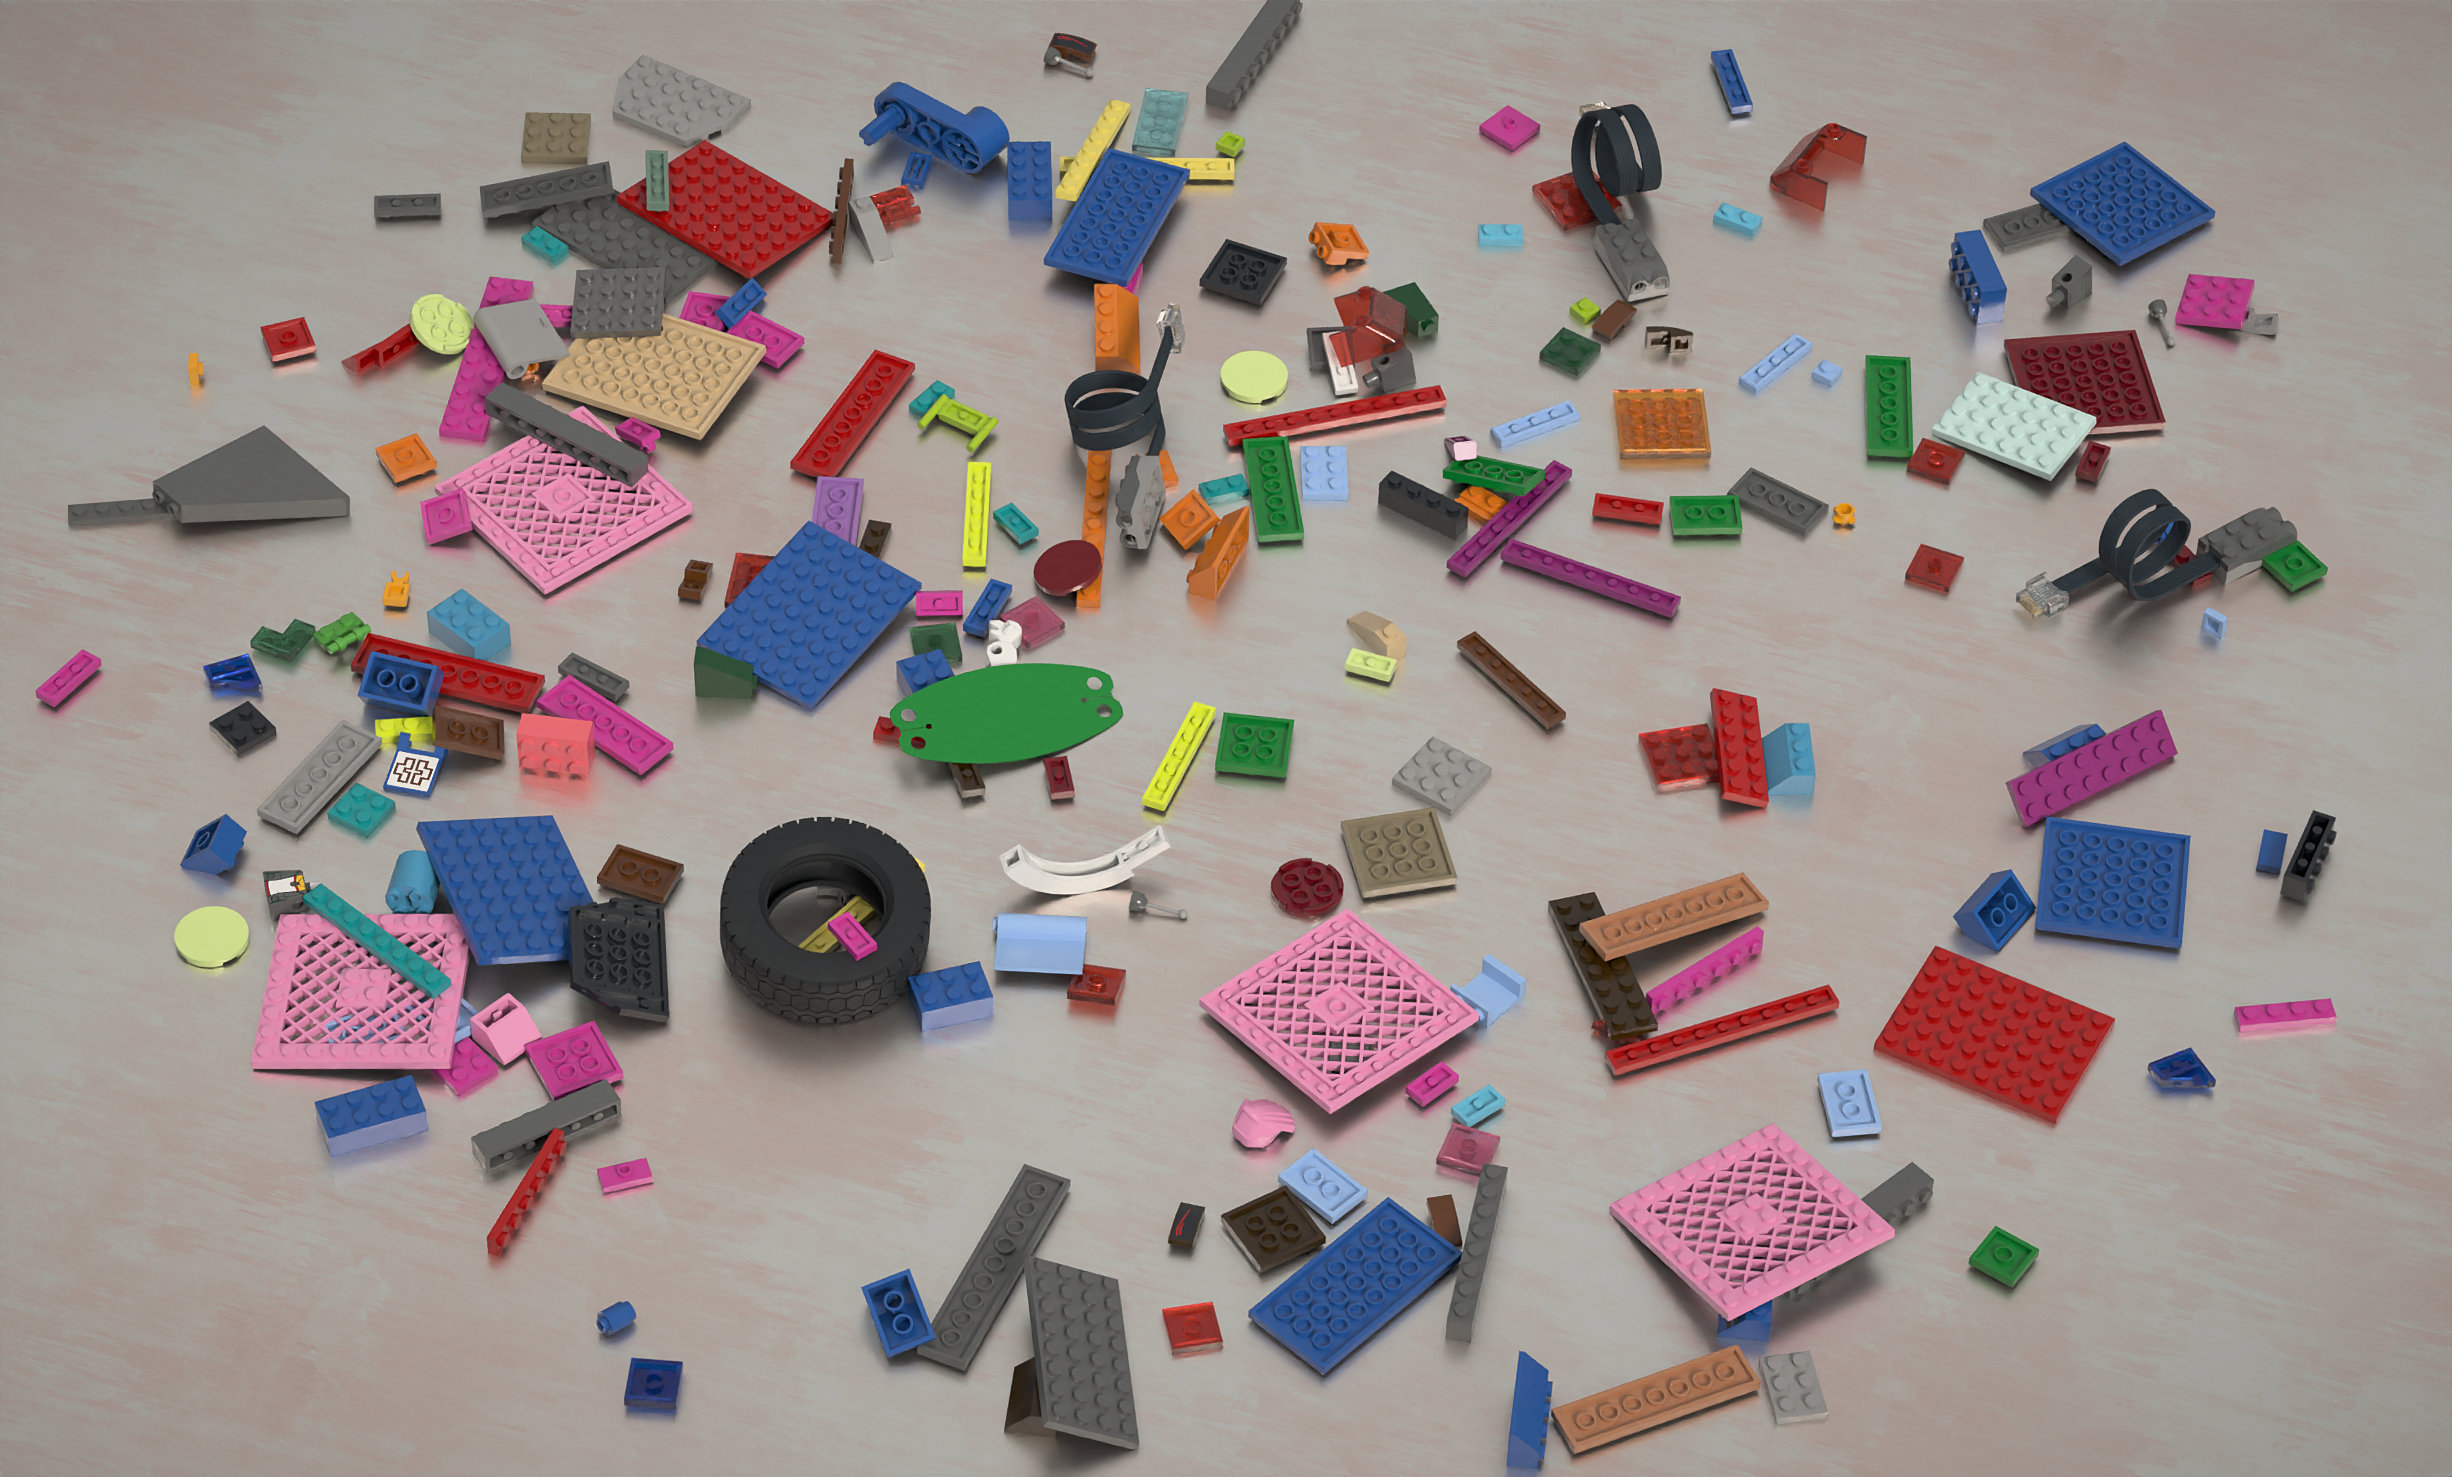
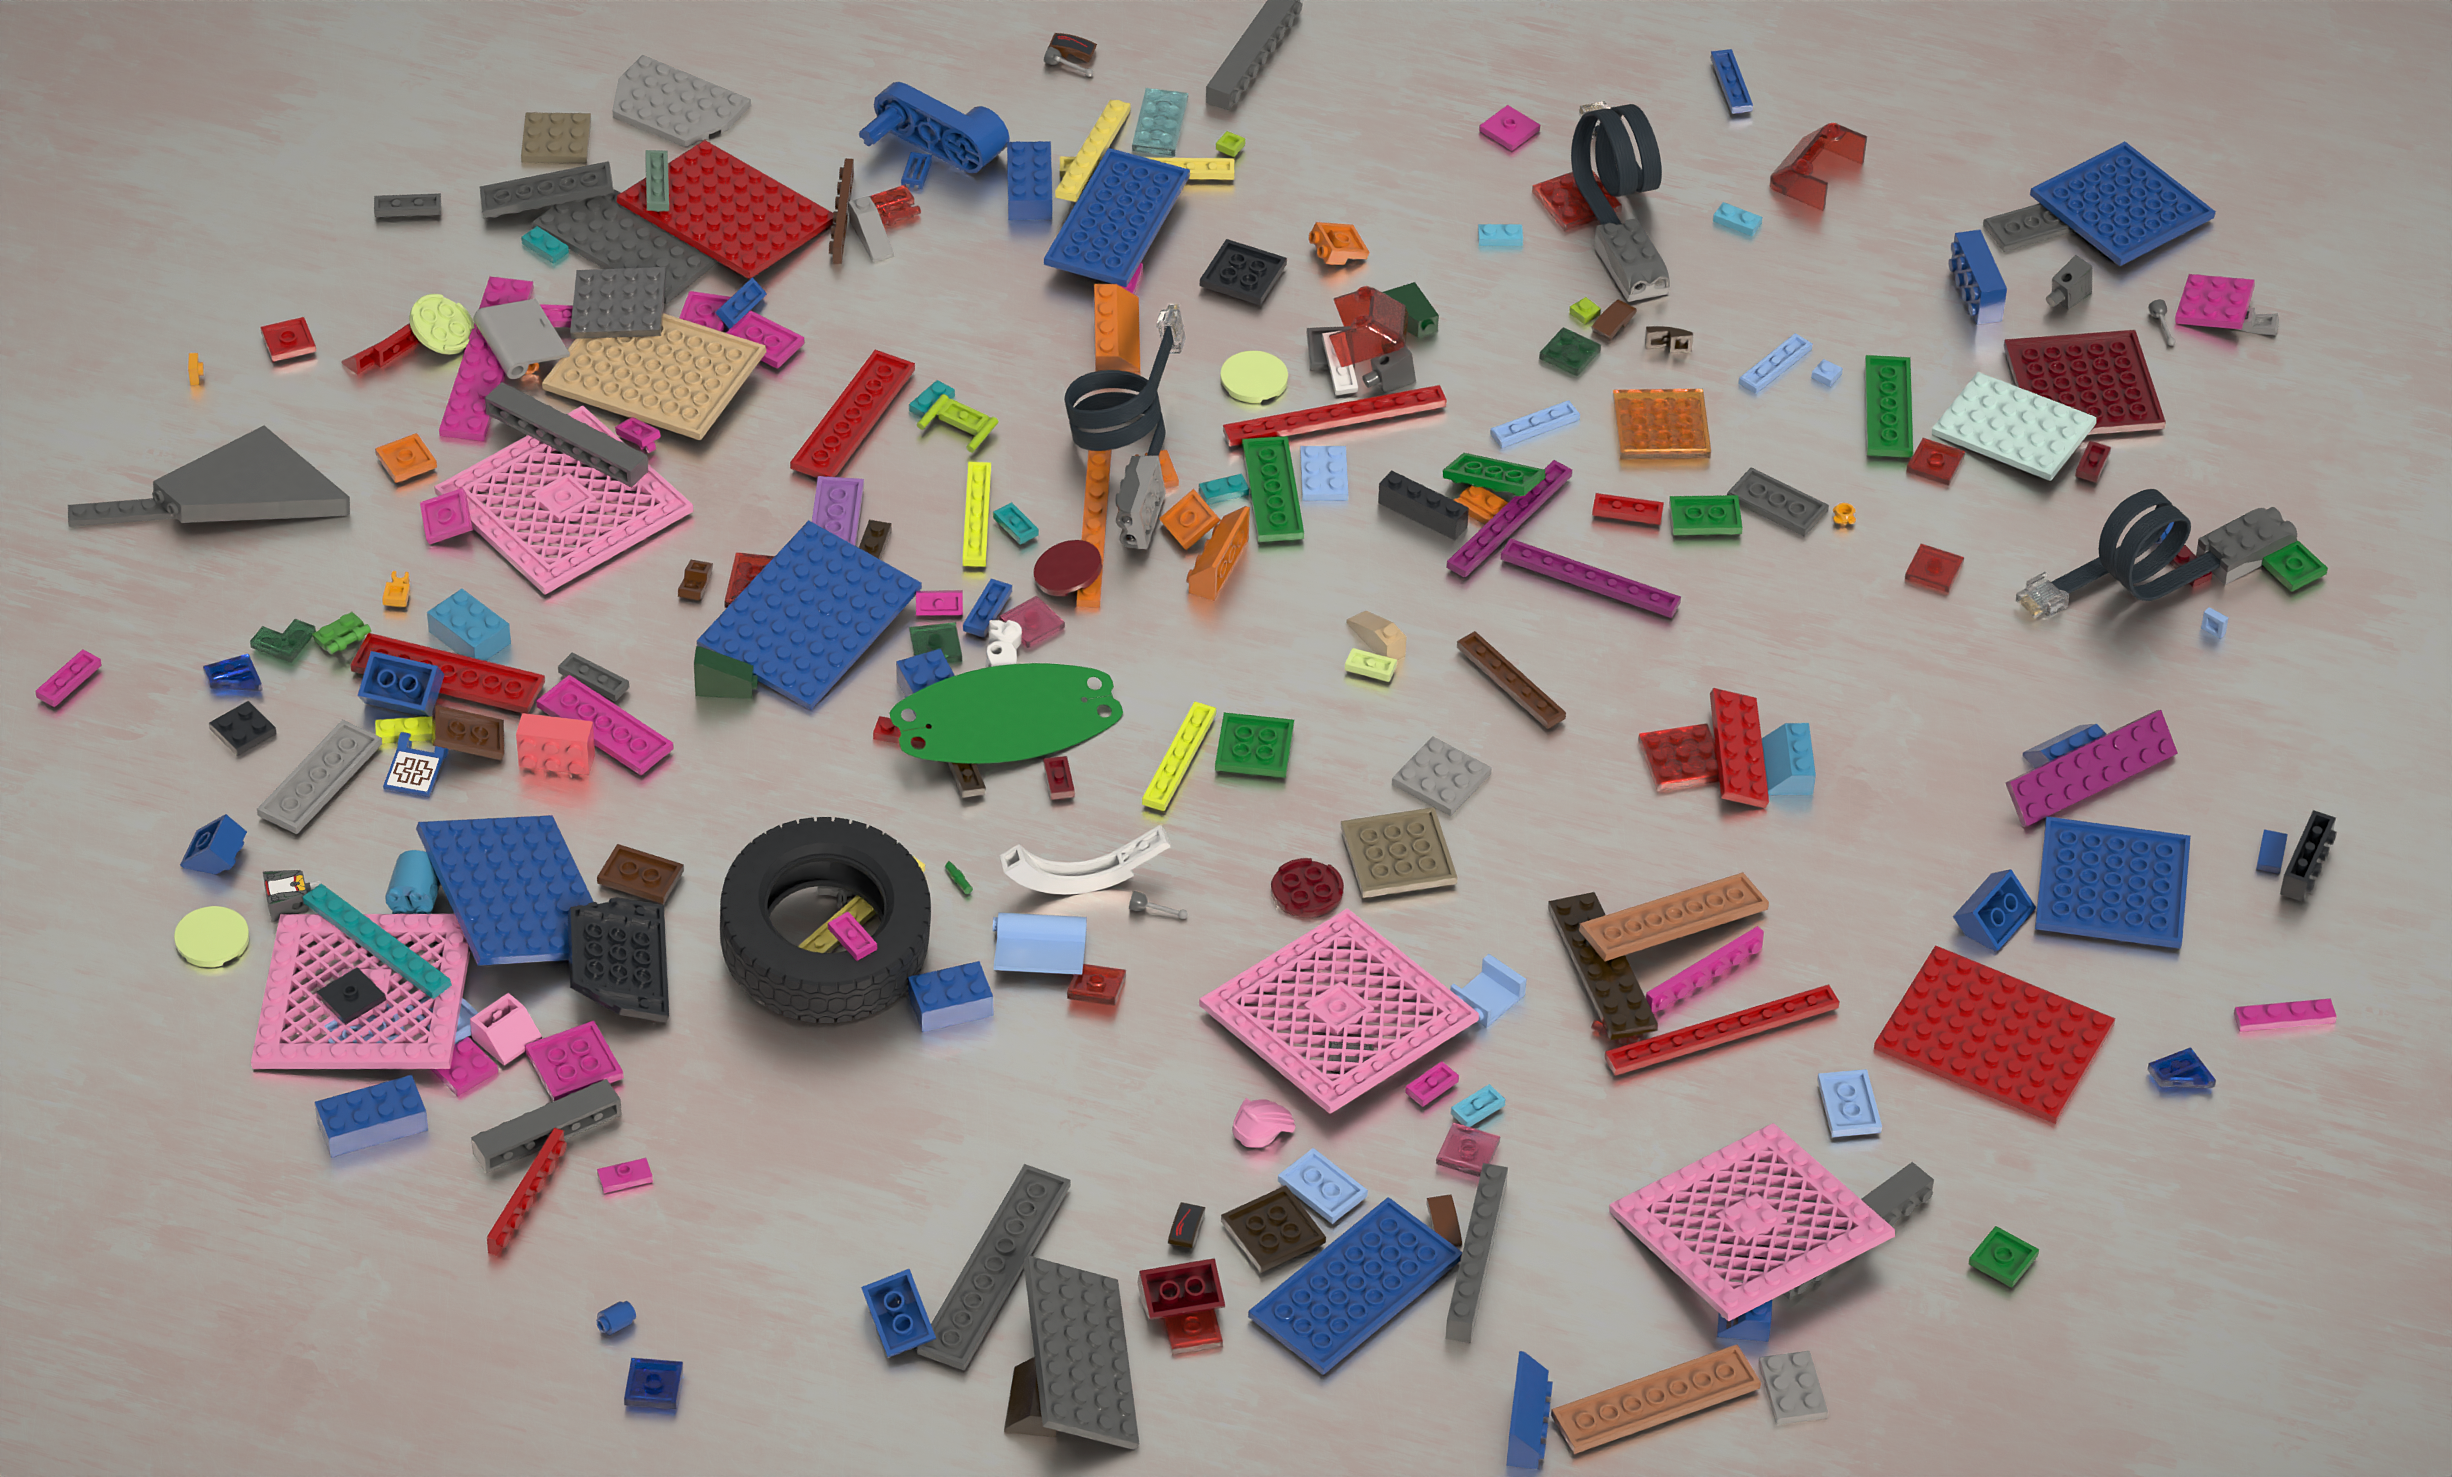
teal plate [327,782,396,838] -> none
slope [1444,436,1477,461] -> none
none -> black plate [316,967,386,1025]
none -> green piece [945,861,973,894]
none -> dark red slope [1137,1258,1225,1320]

